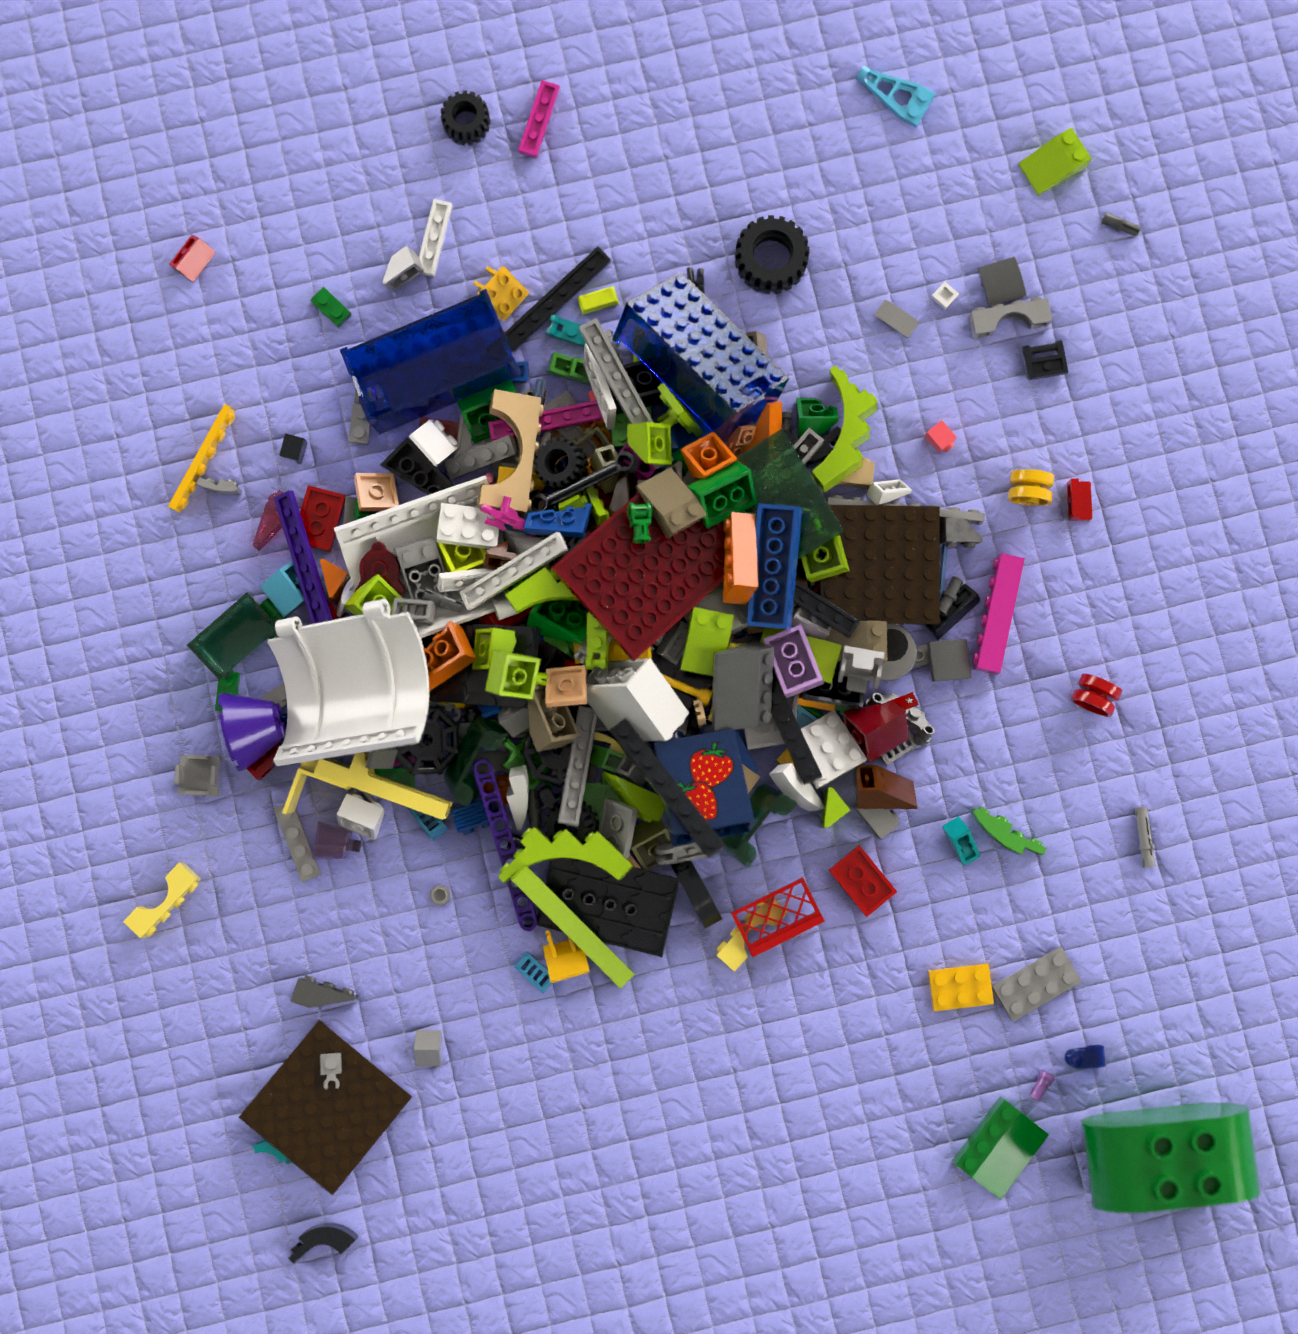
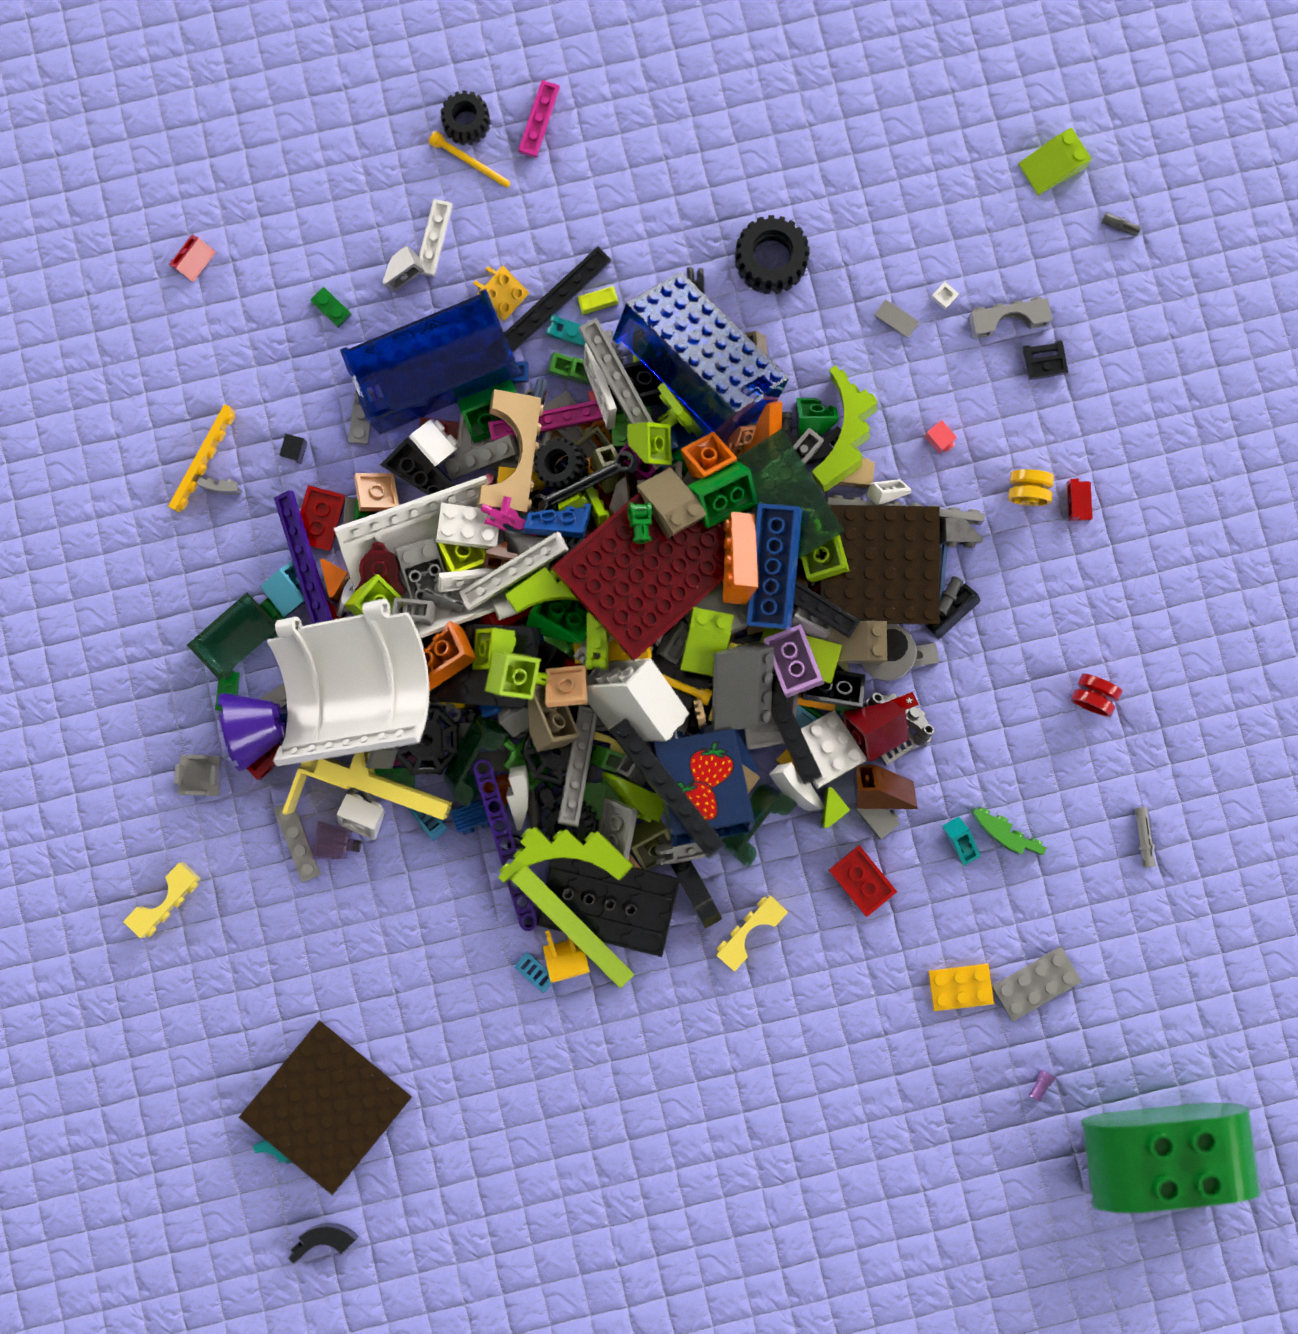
clear pink slope [253,490,300,551] -> none
dark grey slope [290,975,358,1008] -> none
light grey plate [320,1053,342,1089] -> none
light grey piece [414,1030,442,1066] -> none
light grey plate [430,885,450,905] -> none
red fence [731,877,825,957] -> none
light grey panel [838,646,885,693] -> none
medium azure plate [856,66,936,128] -> none
dark grey slope [927,639,972,682] -> none
green slope [952,1096,1049,1200] -> none
dark pink brick [972,553,1025,675] -> none
dark grey slope [977,257,1027,306] -> none
clear blue piece [1064,1045,1106,1069] -> none
none -> yellow piece [428,131,510,188]

